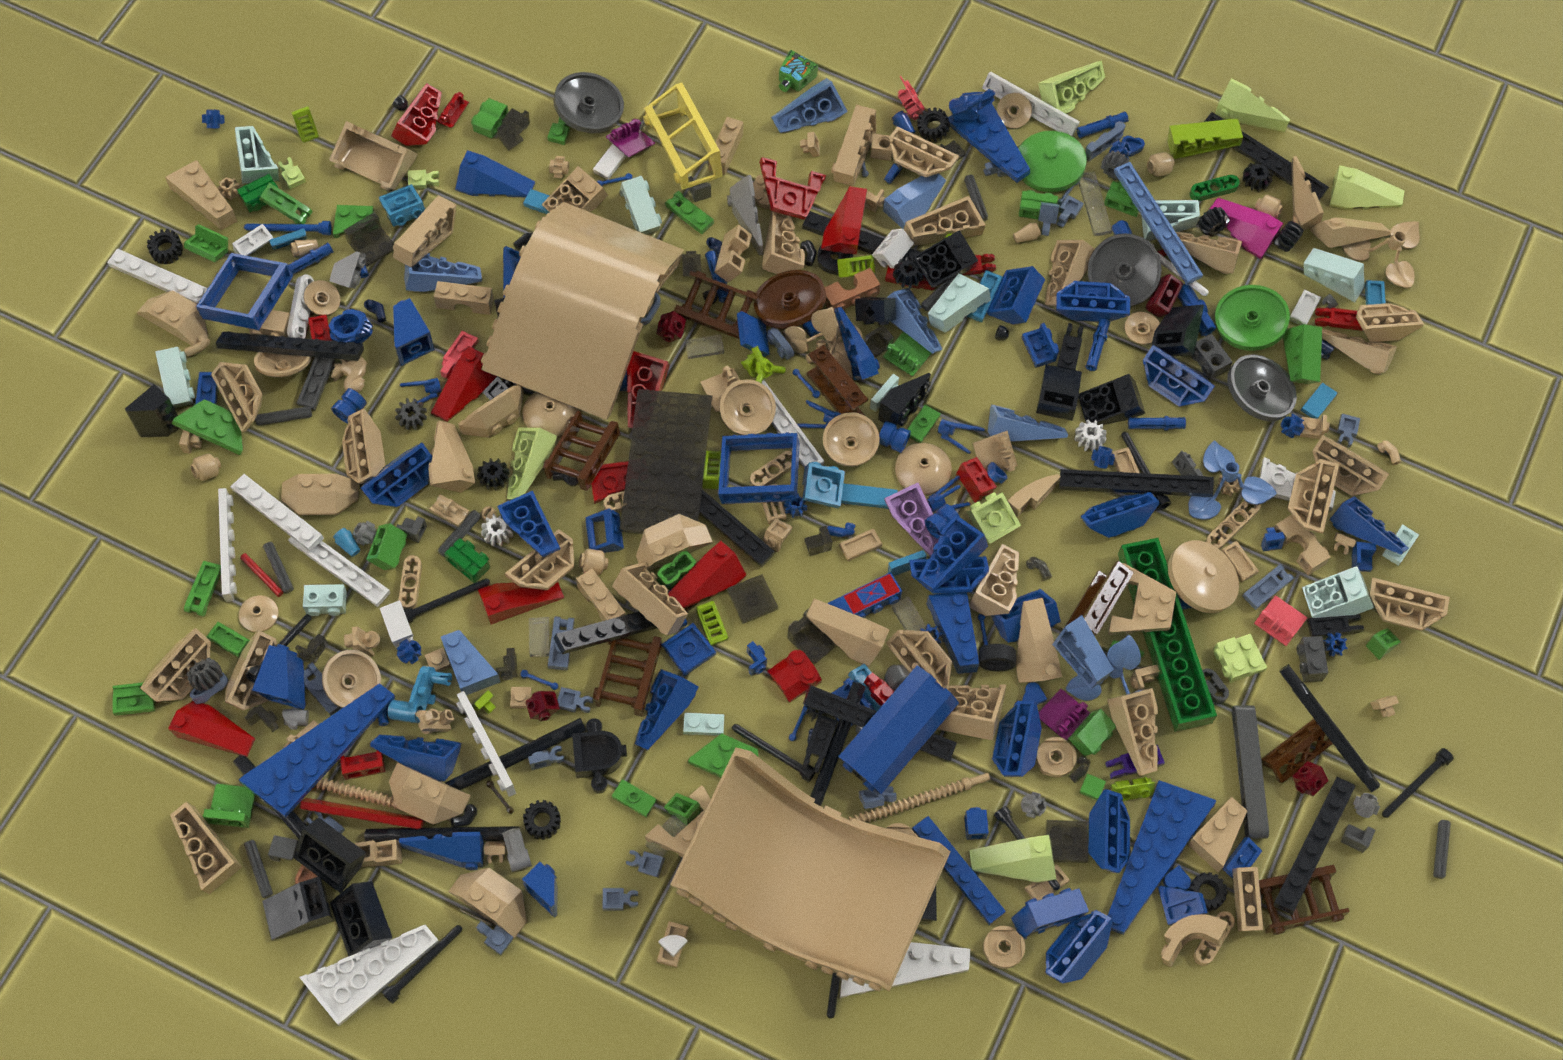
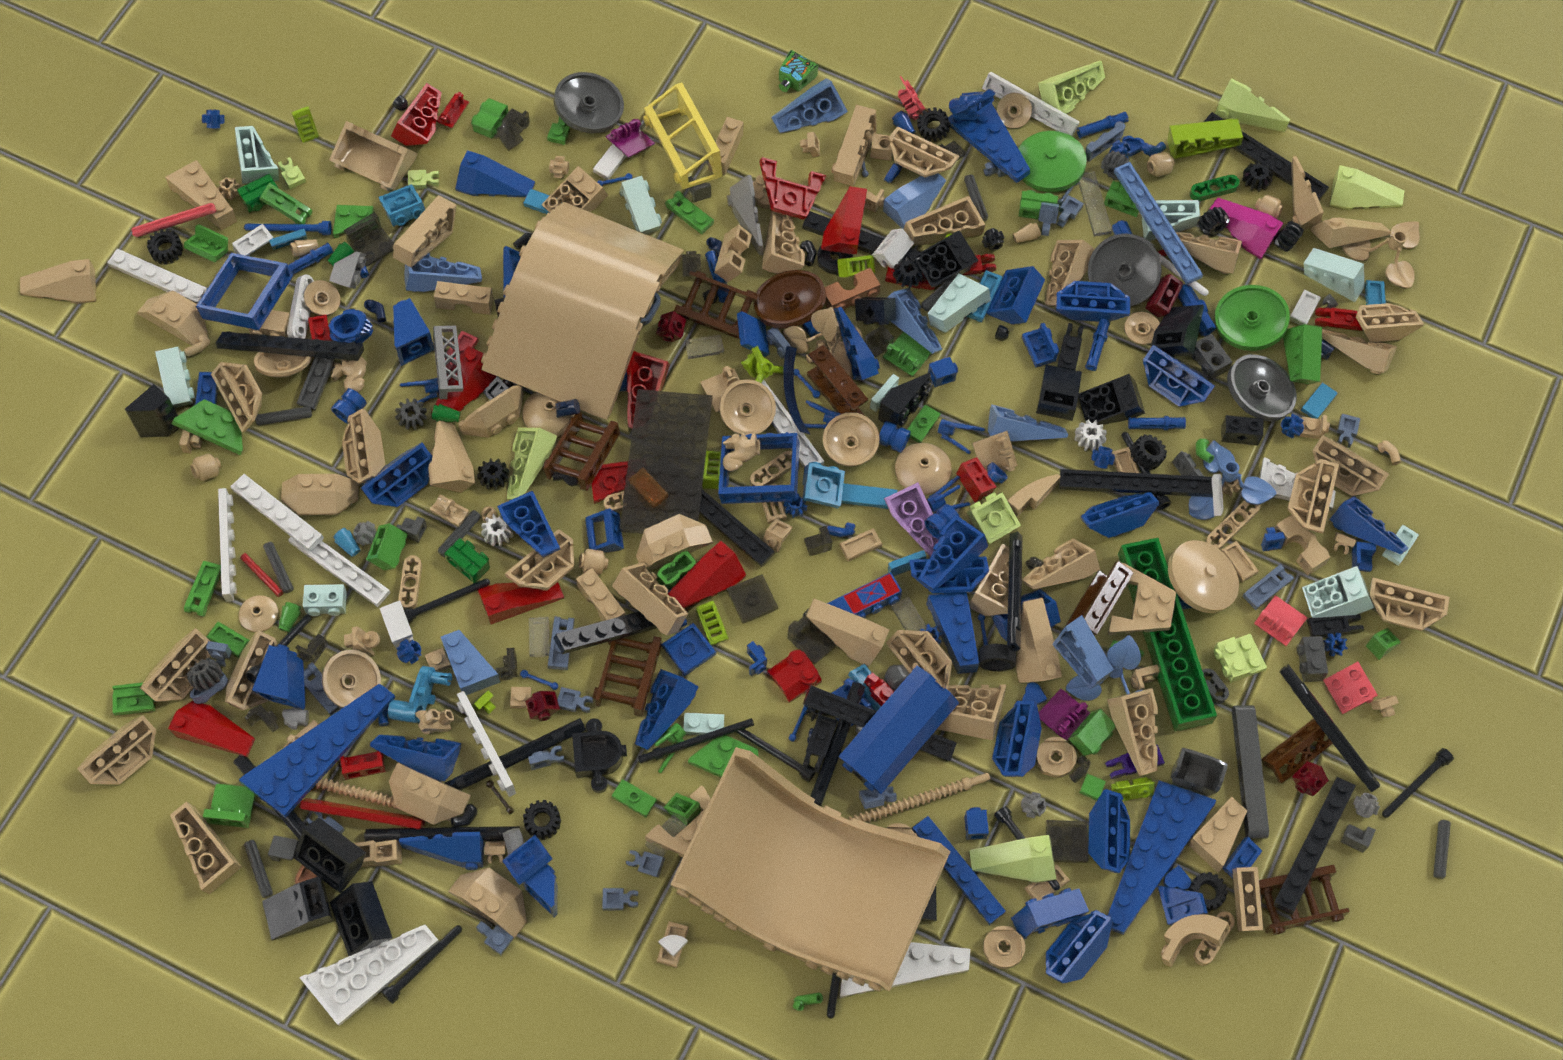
none -> tan wedge [20,259,96,304]
none -> tan wedge [77,714,156,785]
none -> coral axle [131,203,216,237]
none -> sand blue plate [206,641,232,667]
none -> bright green cone [278,602,301,632]
none -> green cone [327,241,355,267]
none -> green cone [432,404,461,422]
none -> light grey fence [433,325,463,399]
none -> blue tile [502,835,553,885]
none -> dark blue piece [555,399,580,418]
none -> clear orange plate [629,468,669,508]
none -> black bar [638,718,754,764]
none -> bright green plant [641,723,686,773]
none -> tan animal [723,433,760,471]
none -> dark blue sticker [783,346,811,435]
none -> bright green arm [793,992,823,1011]
none -> blue brick [928,357,958,387]
none -> black gear [982,228,1005,251]
none -> black piece [1007,531,1023,652]
none -> tan wedge [1022,538,1100,589]
none -> black tyre [1130,434,1167,470]
none -> blue arm [1141,142,1166,156]
none -> dark grey piece [1170,748,1228,796]
none -> bright green arm [1196,438,1214,463]
none -> white tile [1212,474,1224,516]
none -> black brick [1221,415,1264,446]
none -> coral hinge [1323,661,1378,714]

